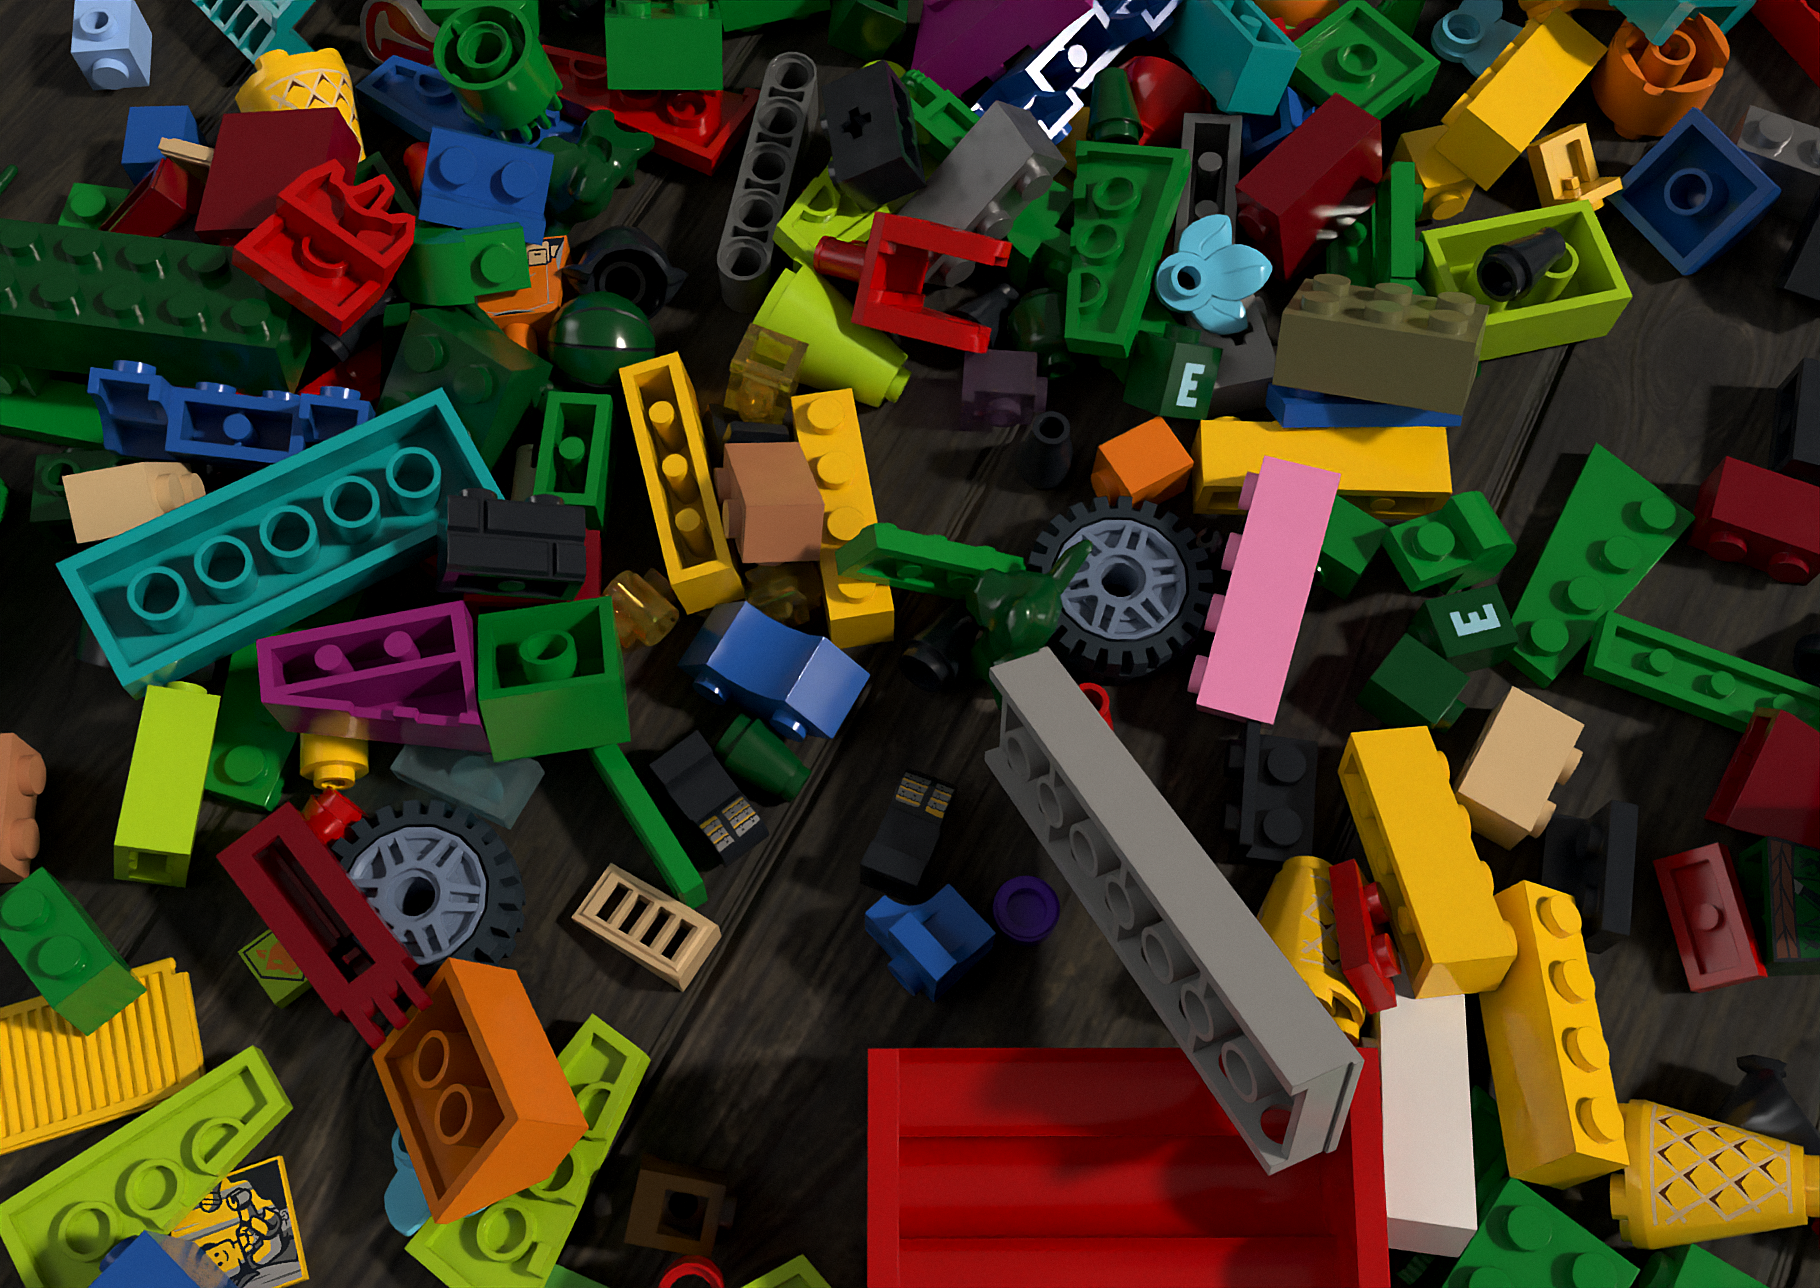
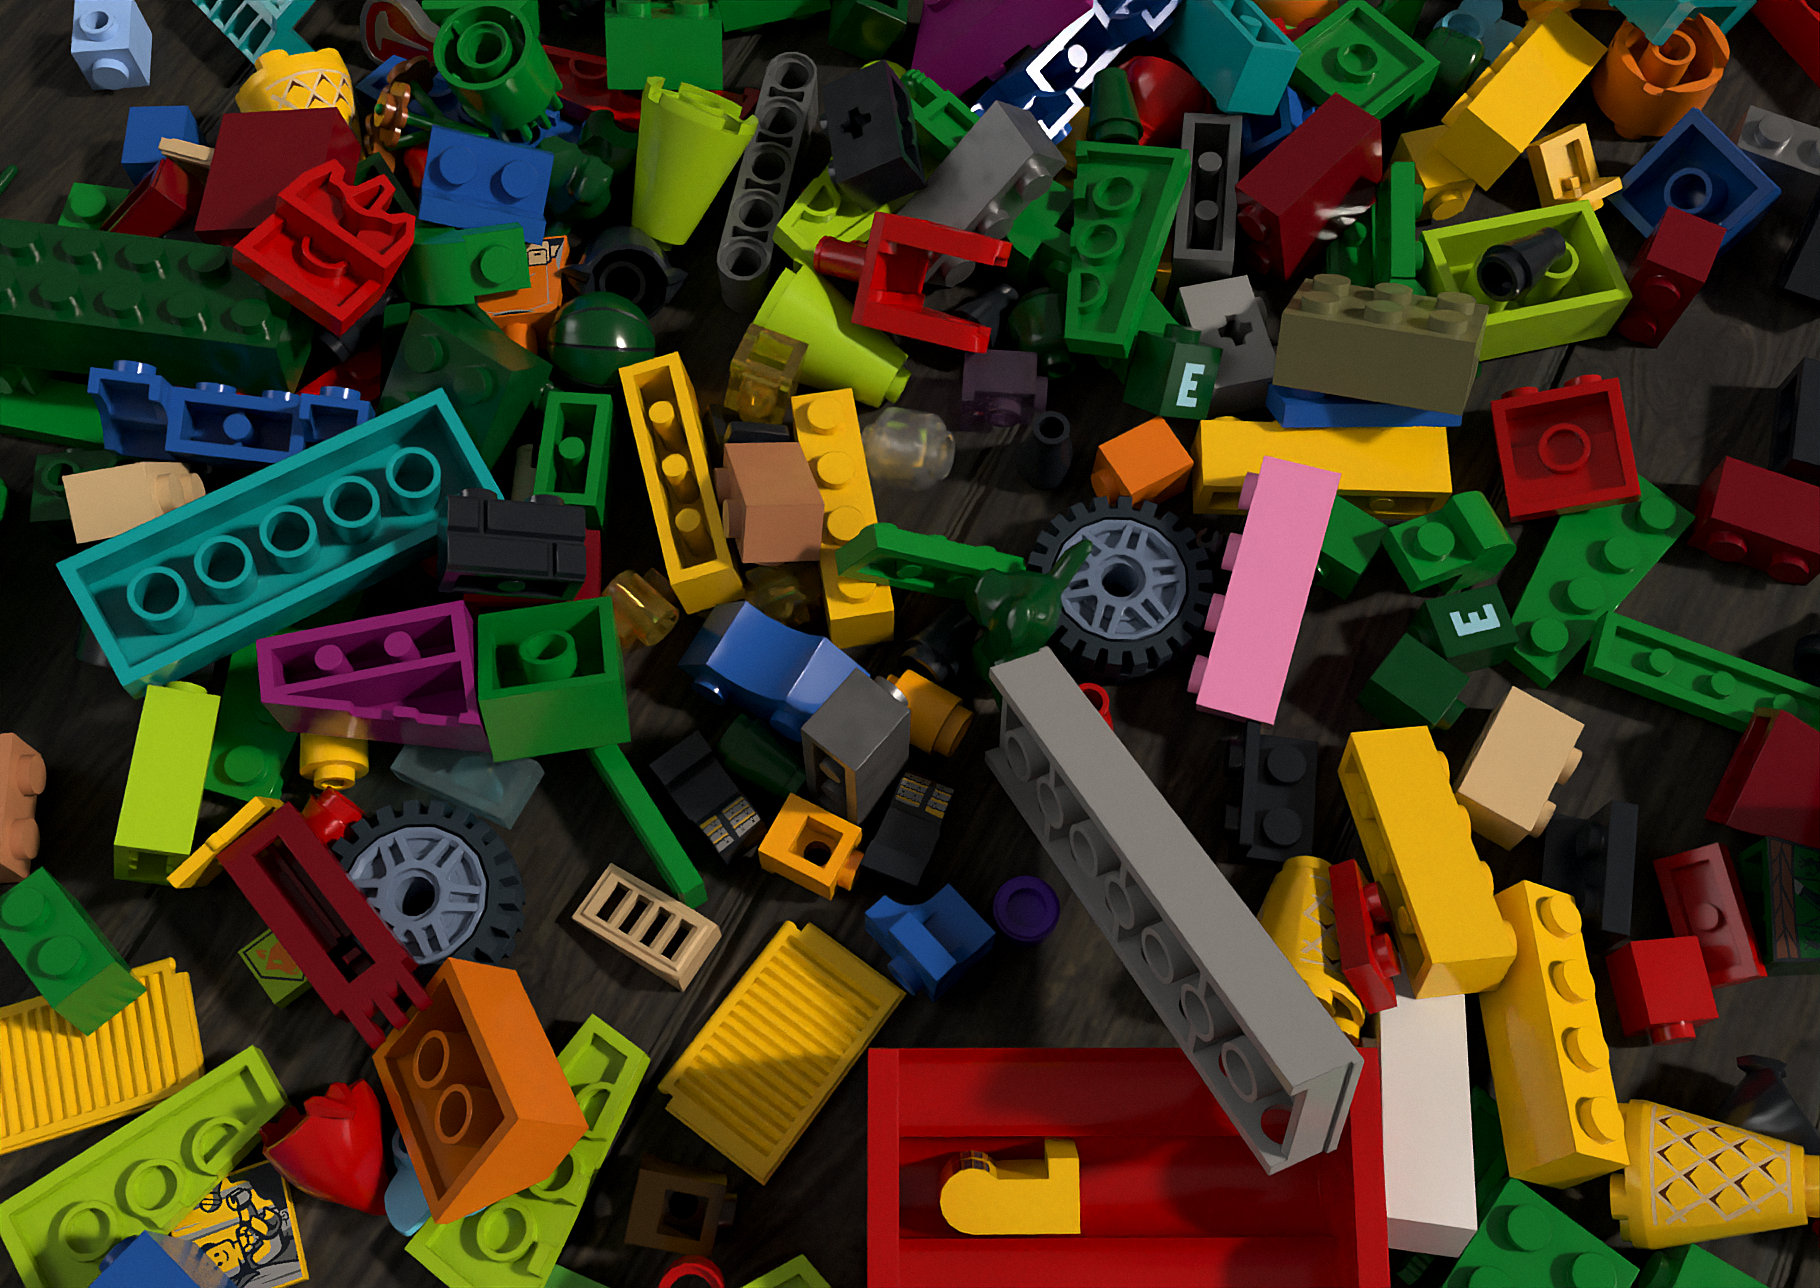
medium azure plate [1154,214,1272,335] -> none
none -> yellow piece [166,796,284,889]
none -> red hat [259,1078,390,1216]
none -> dark orange plant [363,55,492,177]
none -> lime cone [631,76,758,251]
none -> yellow window [657,920,907,1186]
none -> light orange brick [758,793,865,901]
none -> flat silver brick [801,667,911,830]
none -> clear head [861,407,955,491]
none -> light orange brick [887,669,974,758]
none -> yellow leg [939,1139,1080,1235]
none -> dark green head [1414,26,1491,110]
none -> red plate [1490,374,1641,523]
none -> red brick [1605,936,1719,1046]
none -> dark red brick [1610,205,1727,349]

